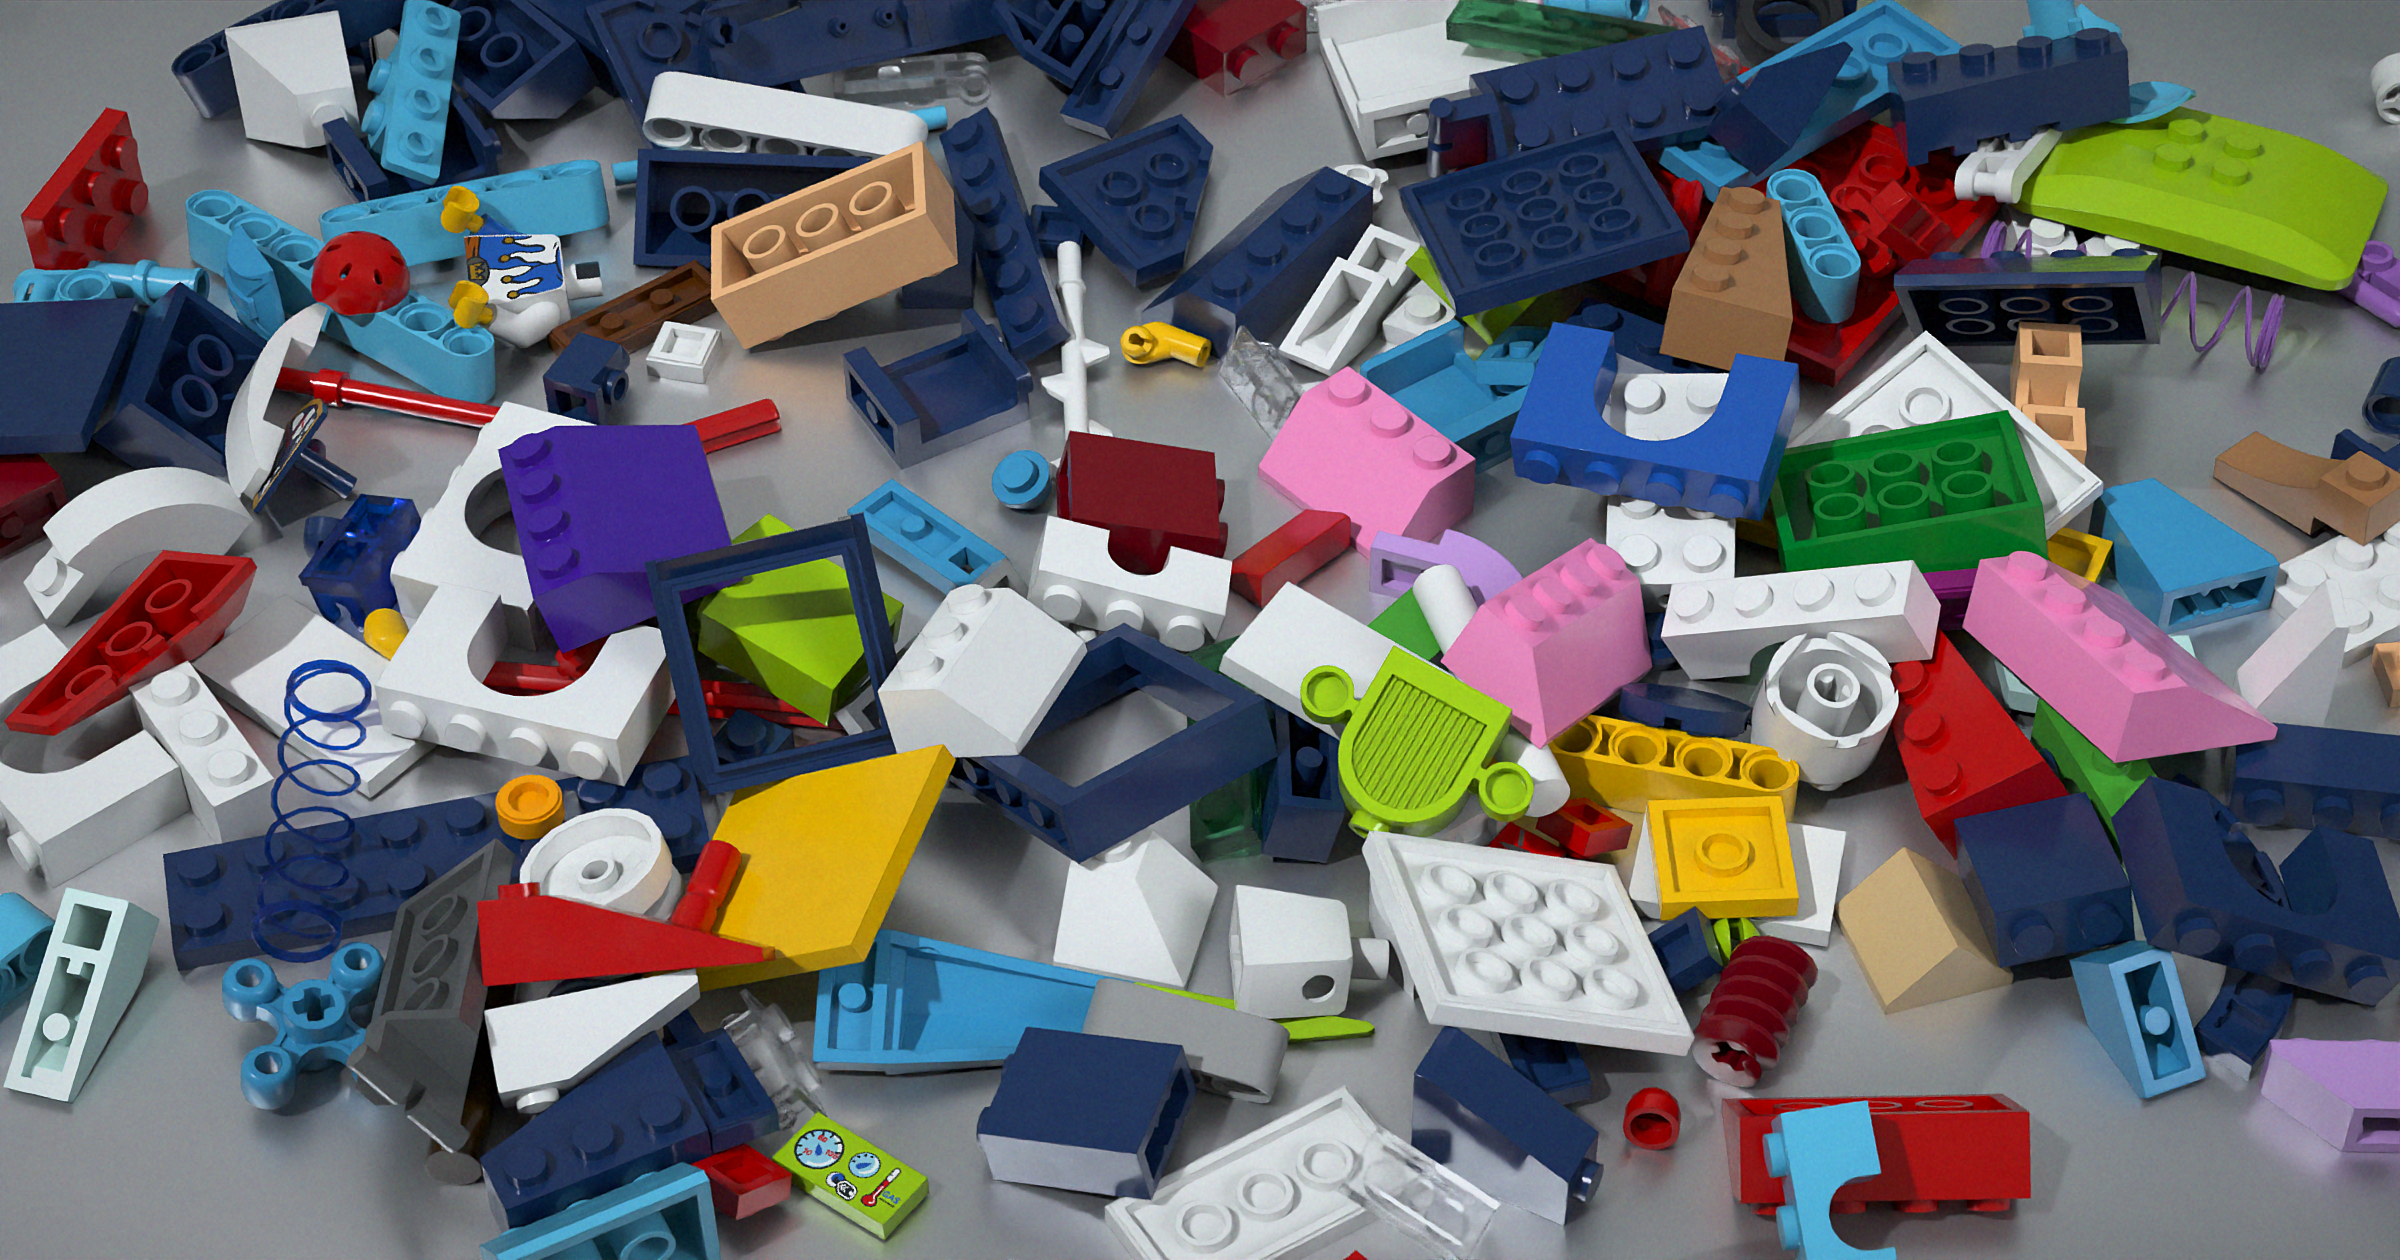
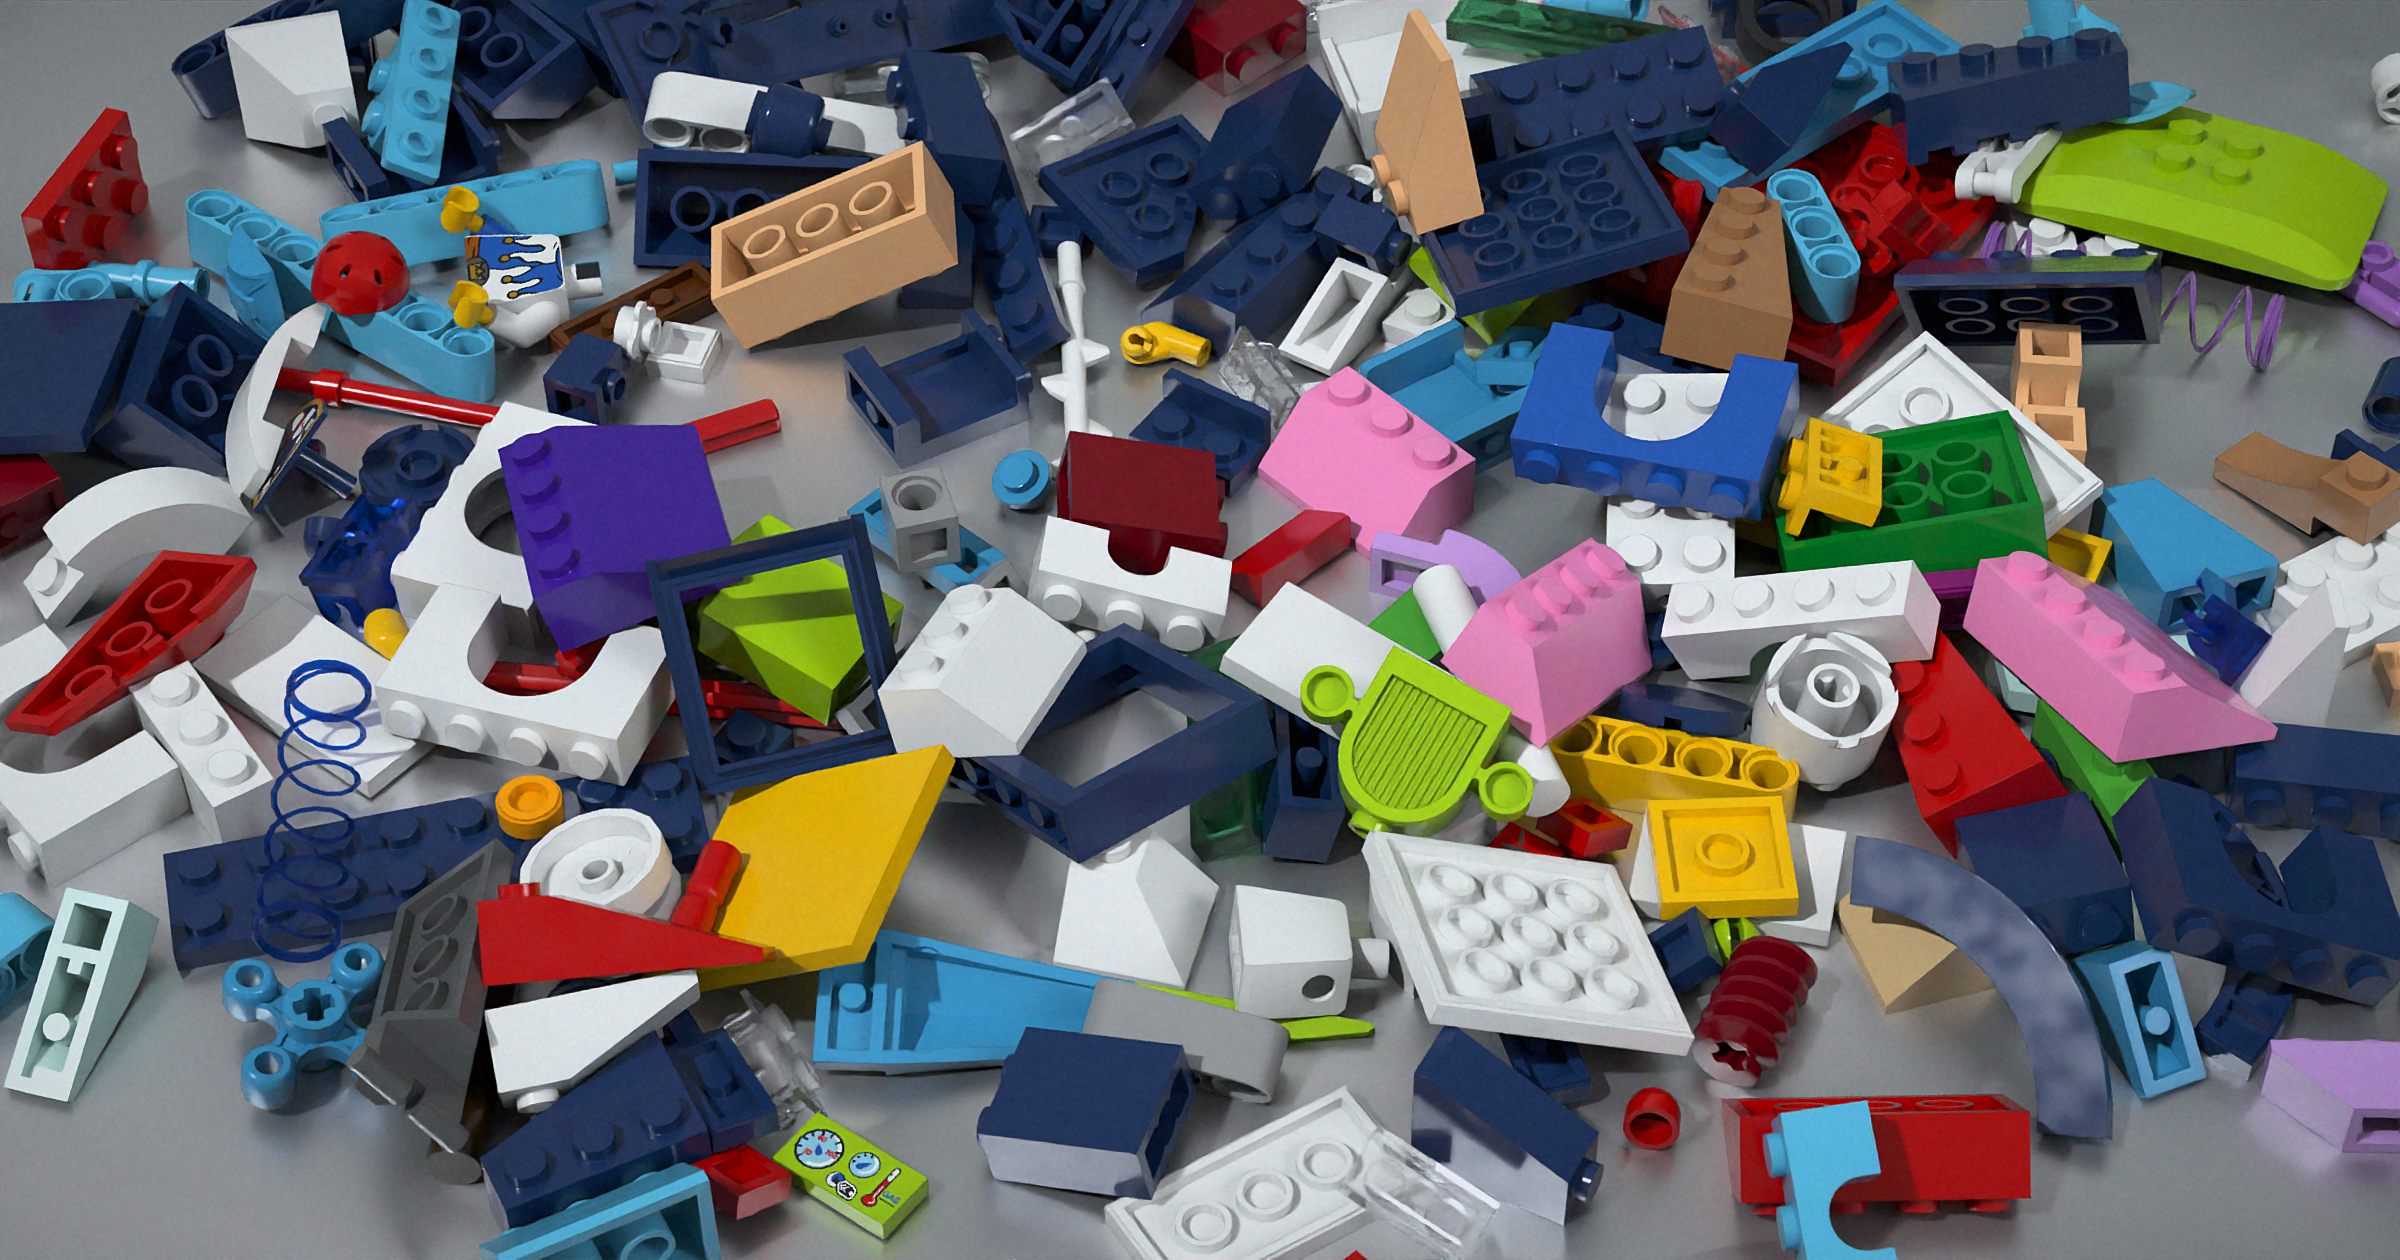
none -> dark blue tile [359,424,476,523]
none -> white plate [613,301,661,365]
none -> dark blue head [744,82,834,159]
none -> light grey brick [879,466,961,574]
none -> dark blue brick [886,49,1004,206]
none -> clear plate [1010,77,1137,187]
none -> dark blue bracket [1129,368,1271,498]
none -> dark blue brick [1186,64,1344,232]
none -> dark blue brick [1313,183,1413,277]
none -> light nougat slope [1371,9,1485,235]
none -> yellow bracket [1778,417,1882,537]
none -> dark blue tile [1850,835,2113,1140]
none -> clear blue hinge [2181,567,2272,687]

